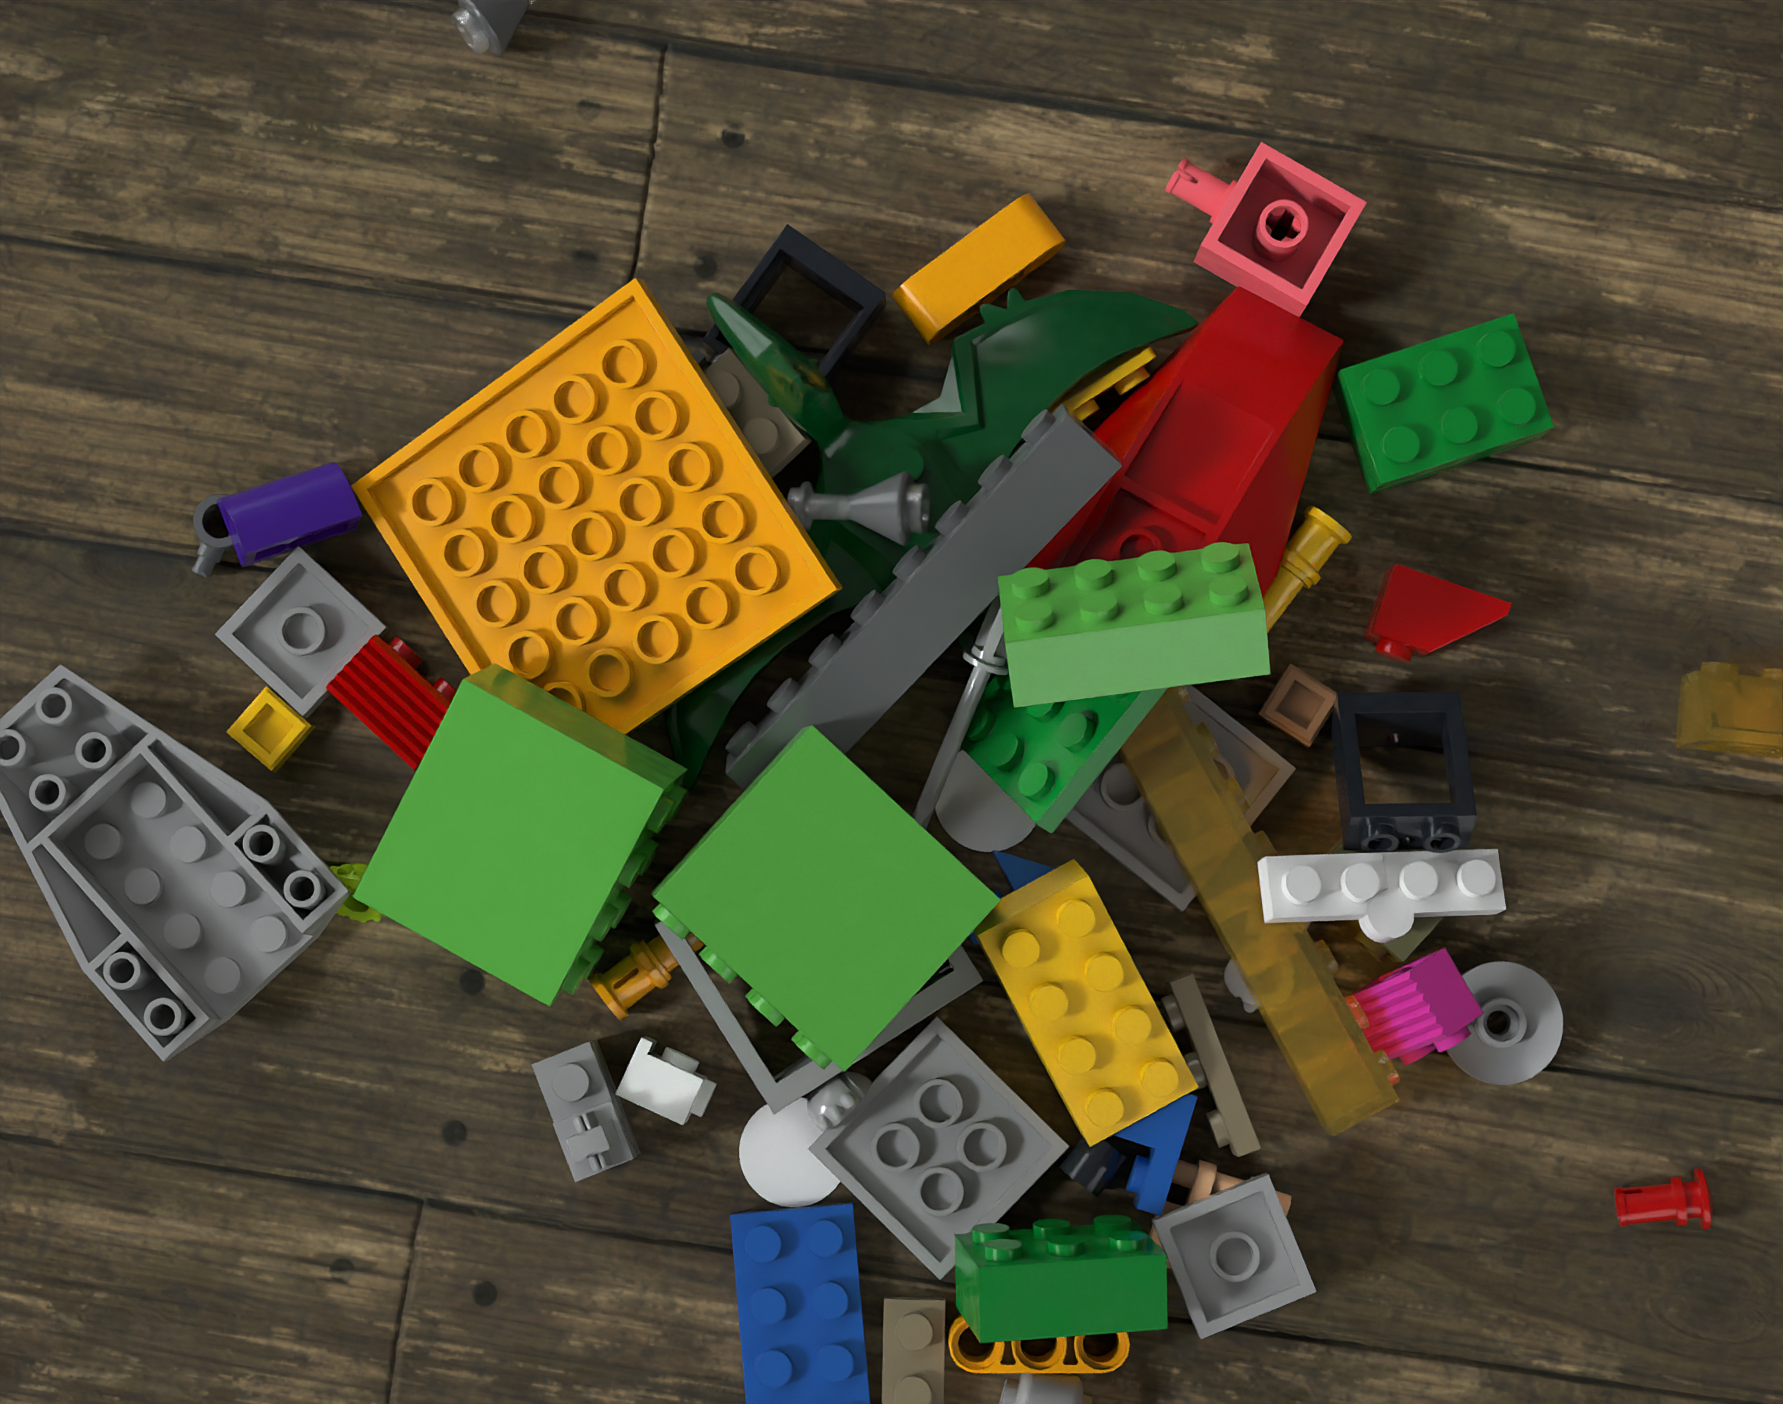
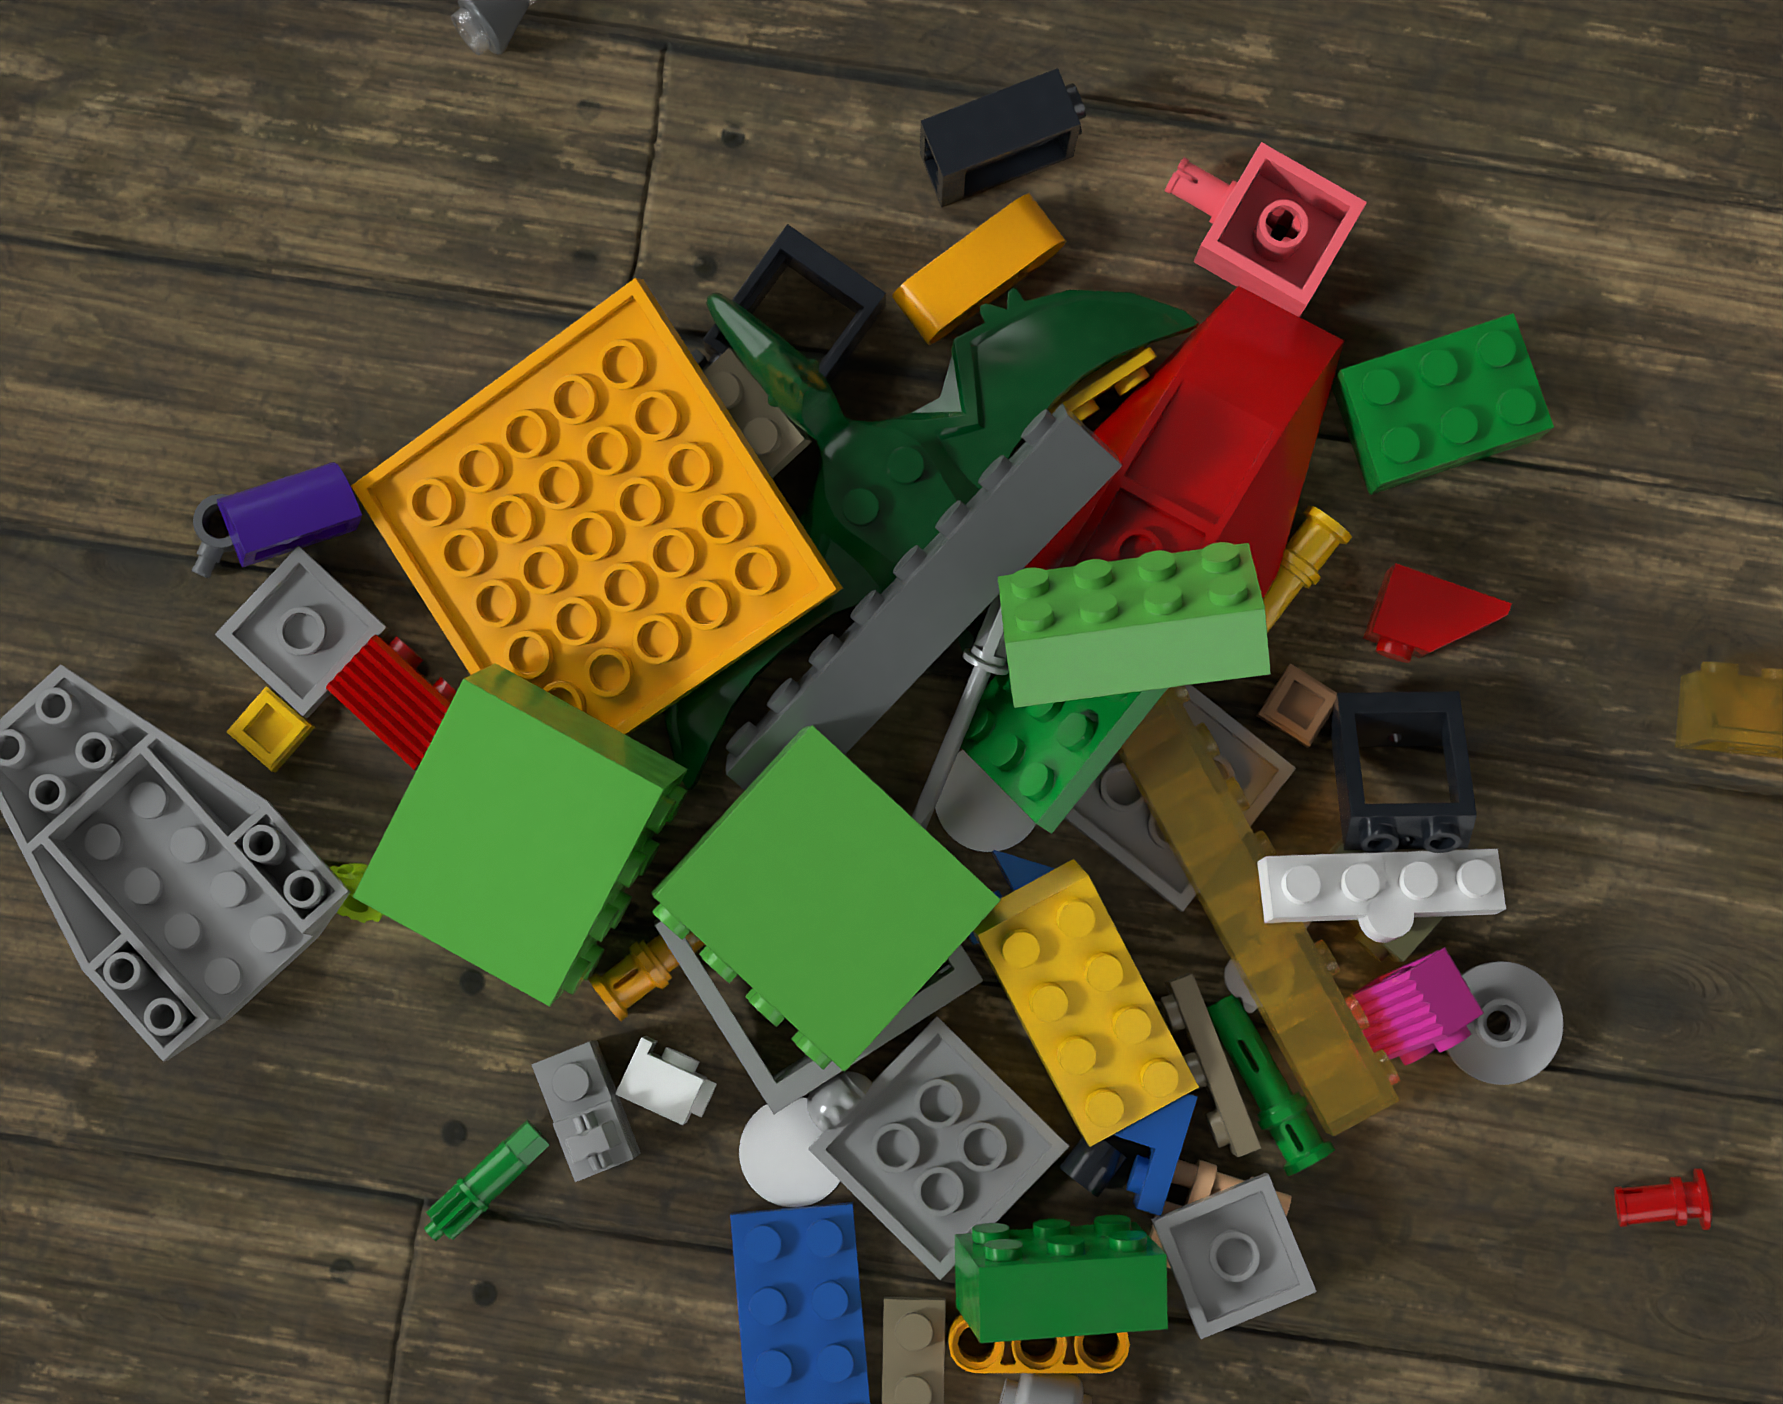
piece [788,471,930,546] -> none
none -> green piece [424,1119,550,1241]
none -> black window [920,68,1086,207]
none -> green pin [1207,994,1335,1176]

